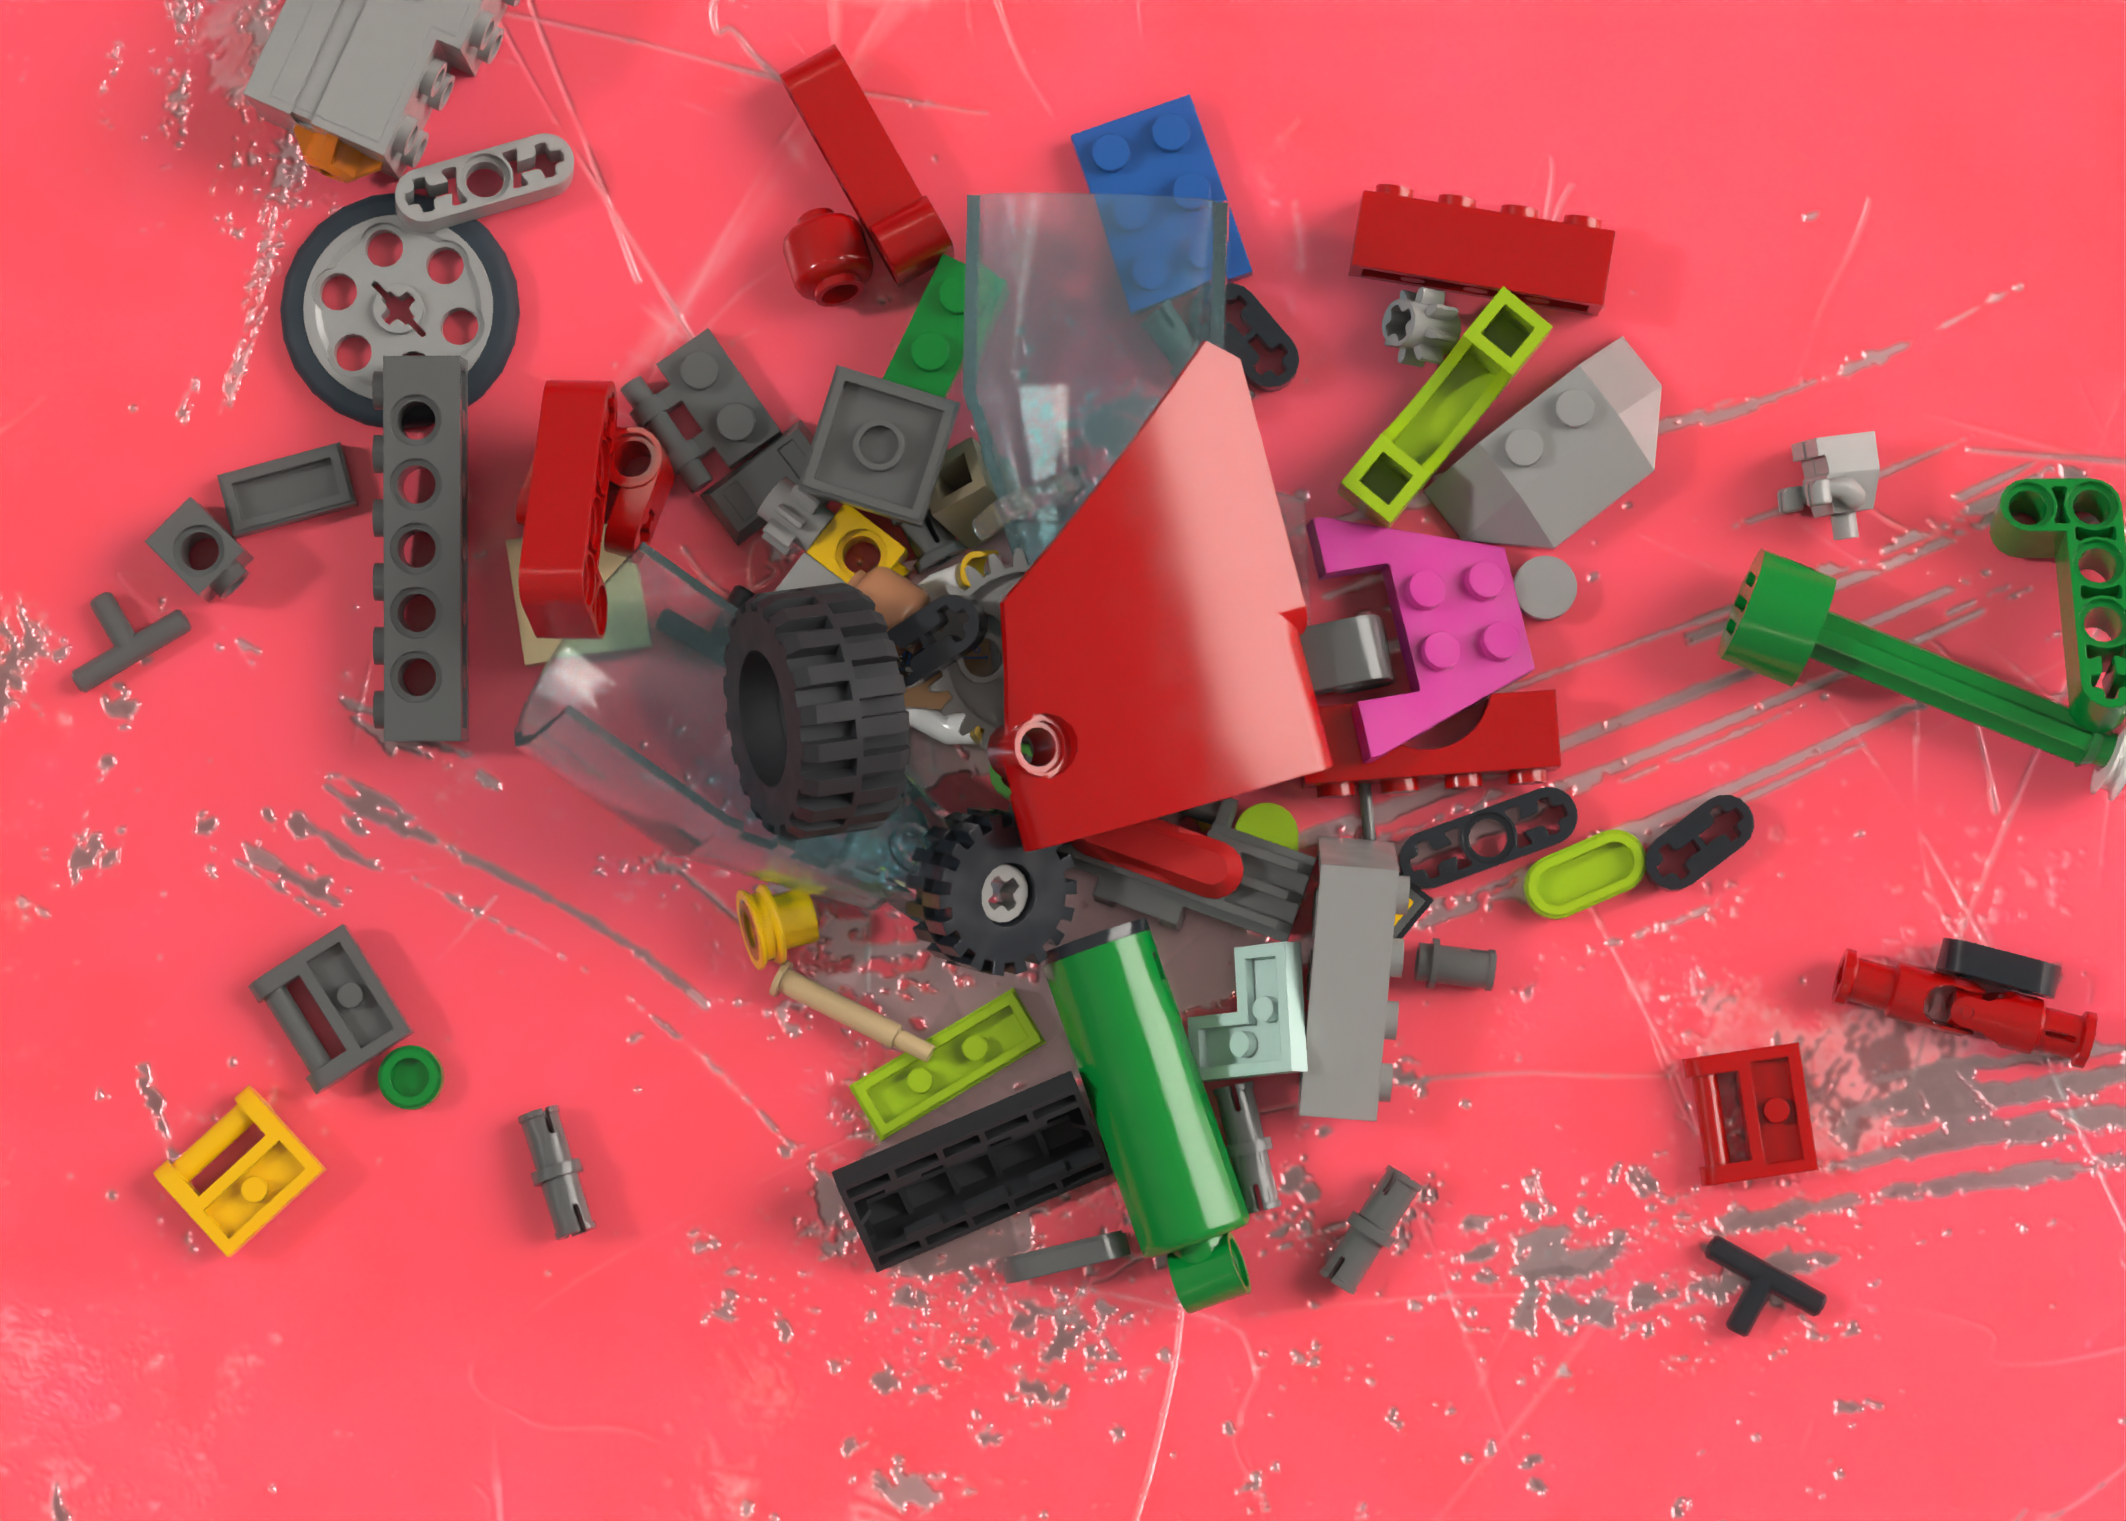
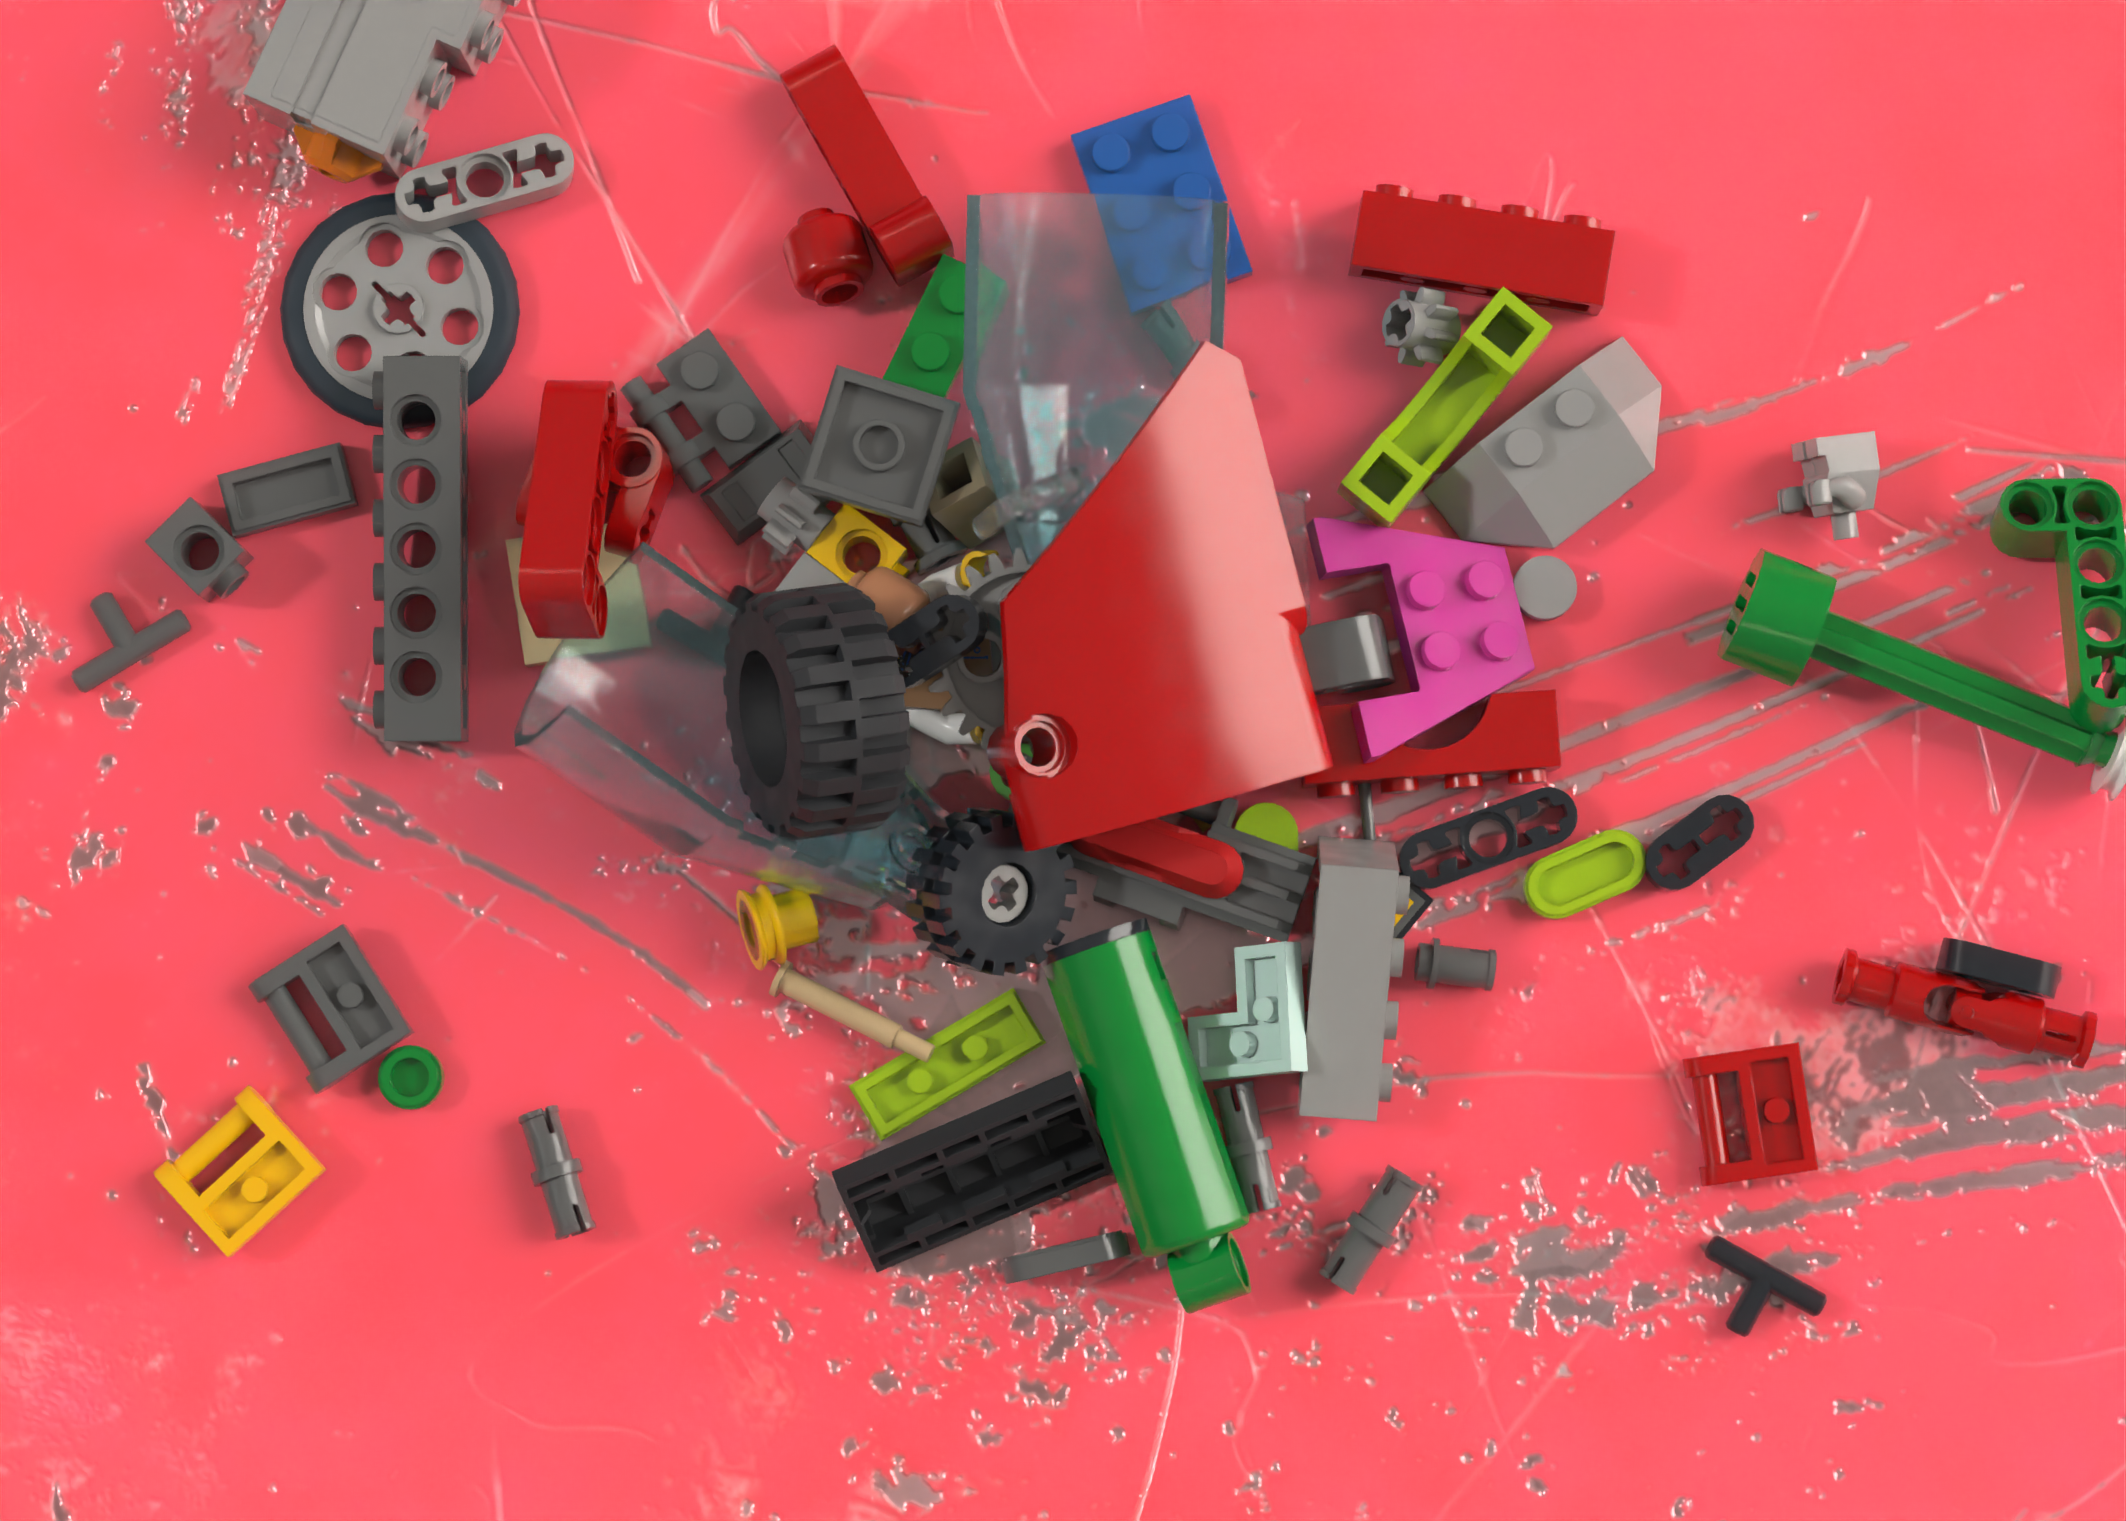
black beam [1201,283,1299,392] -> none

